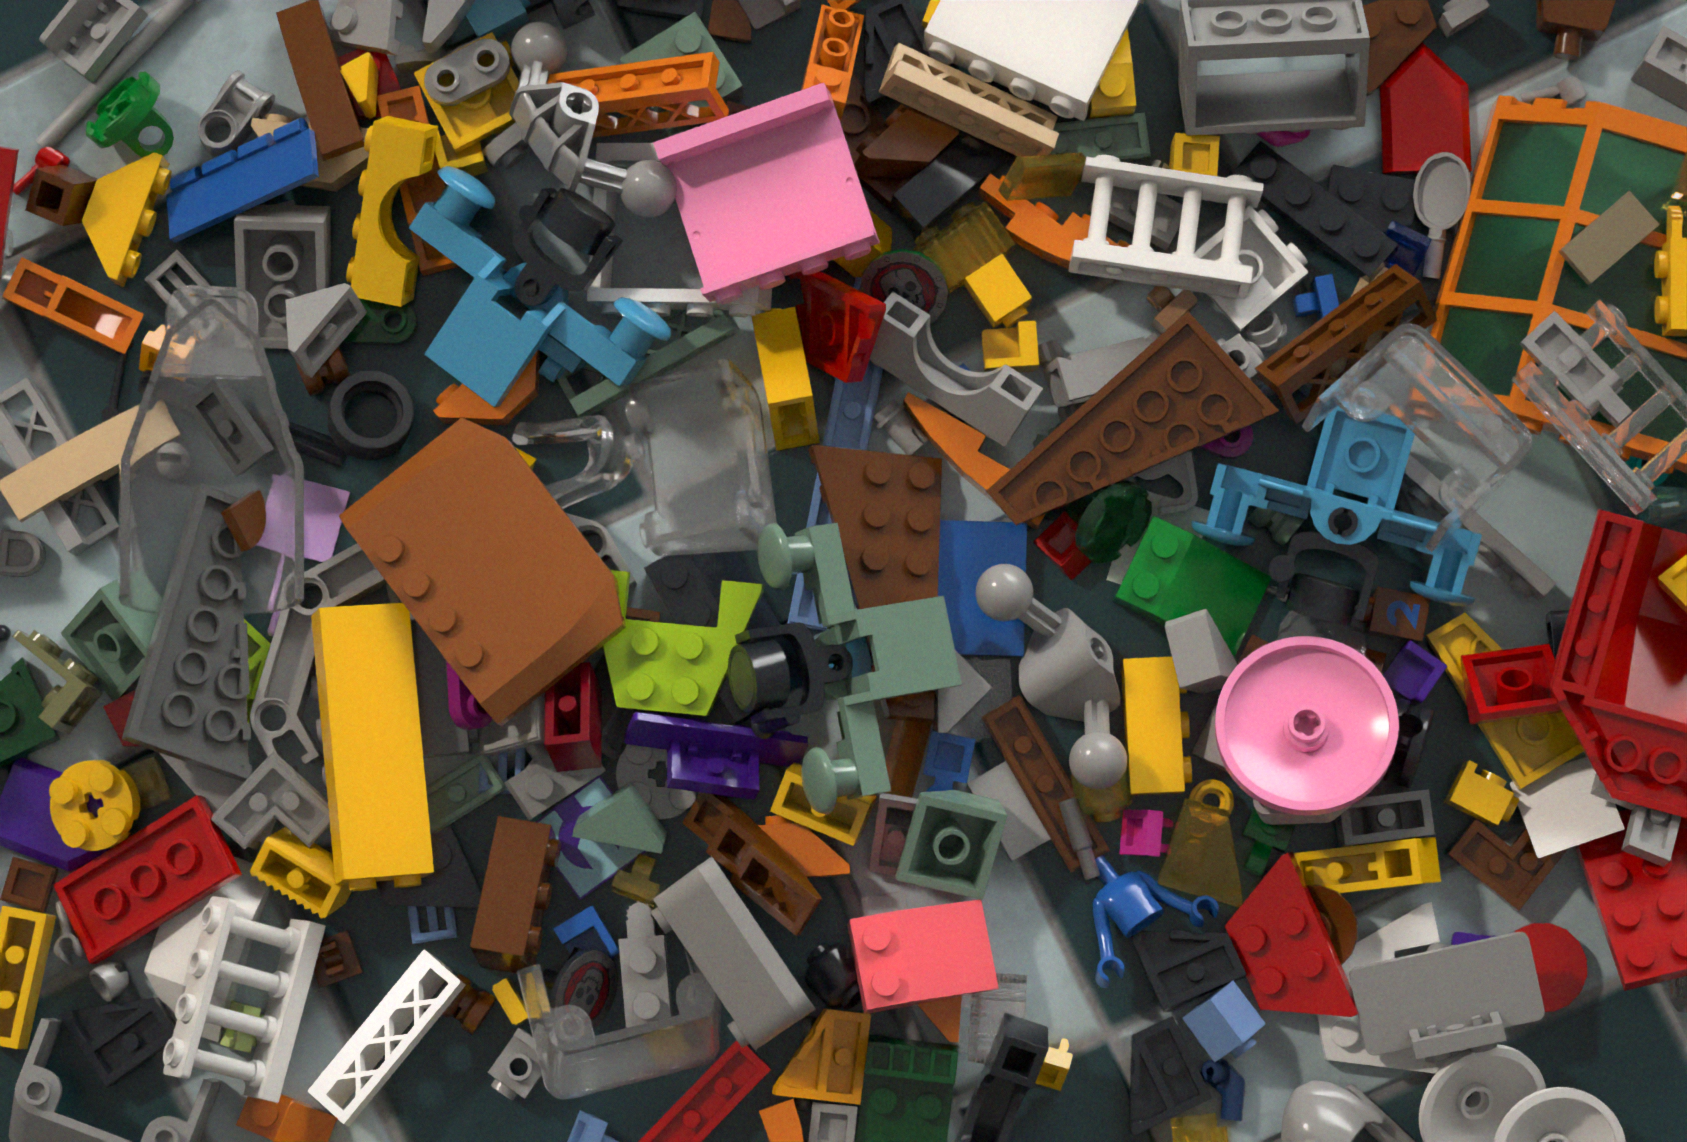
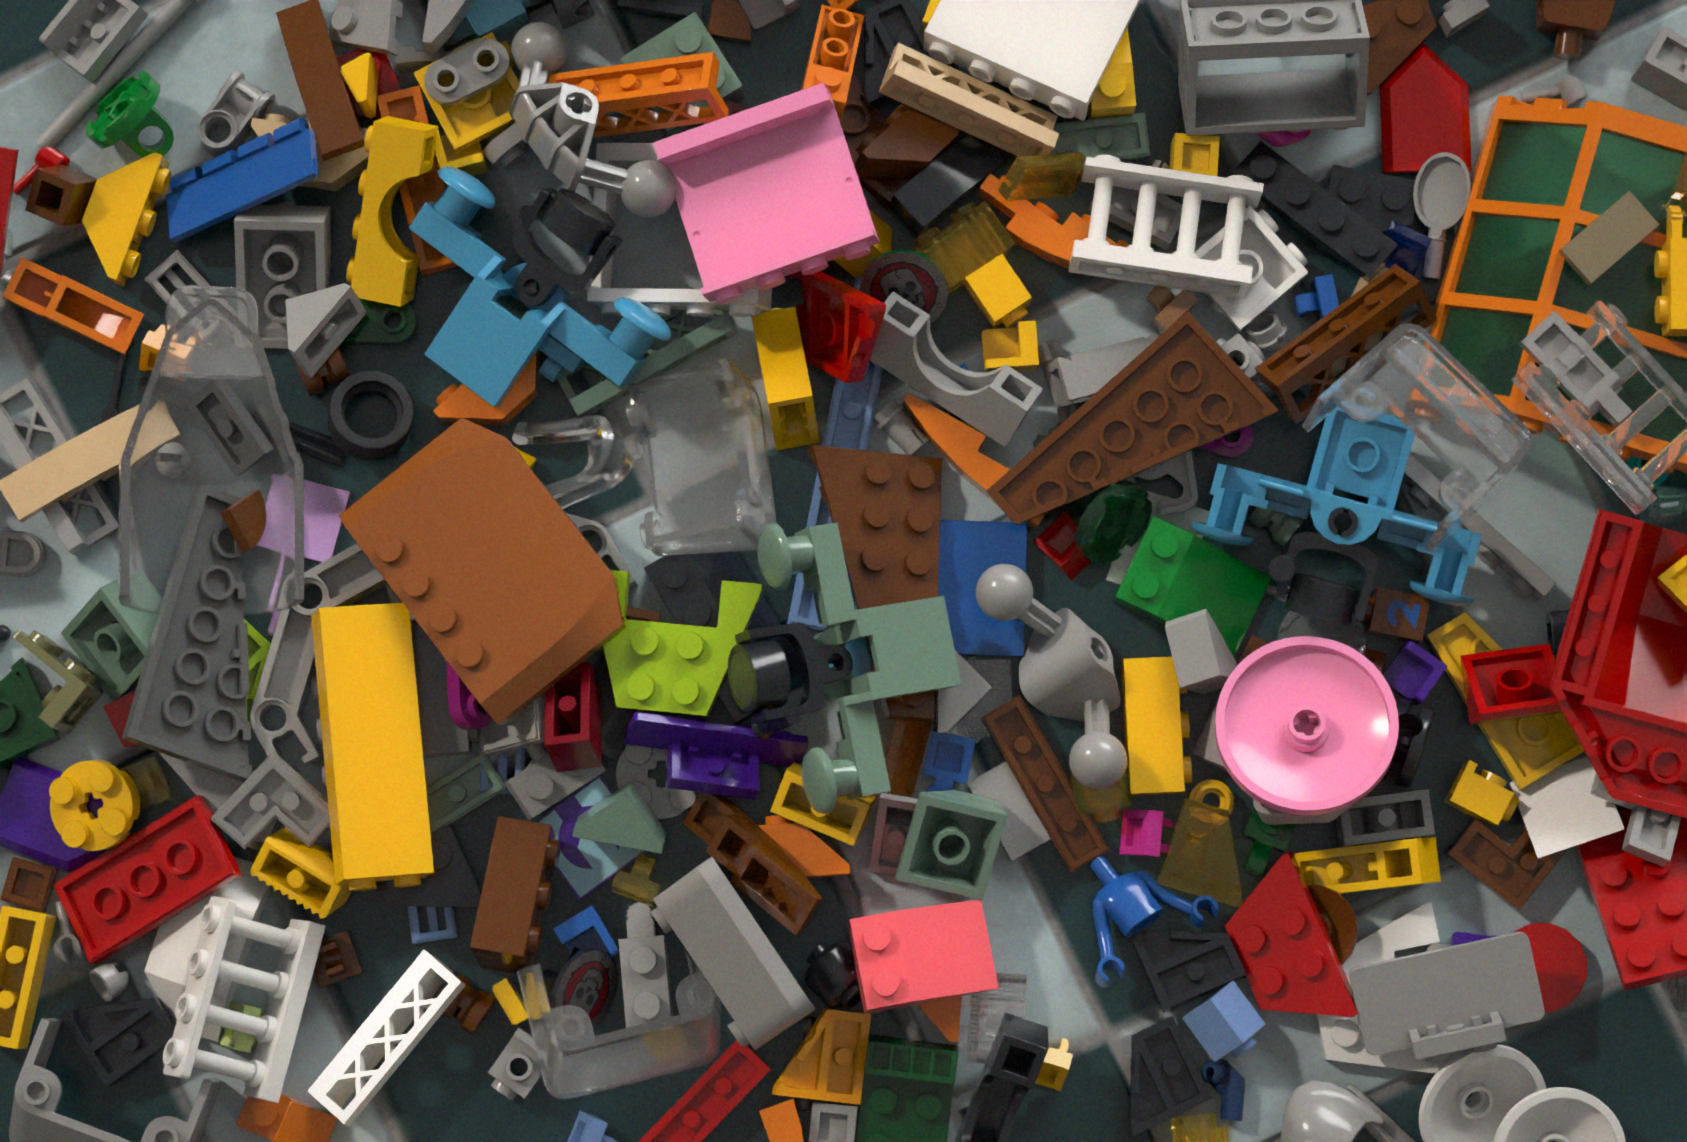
flat silver pin [1058,797,1100,880] -> none

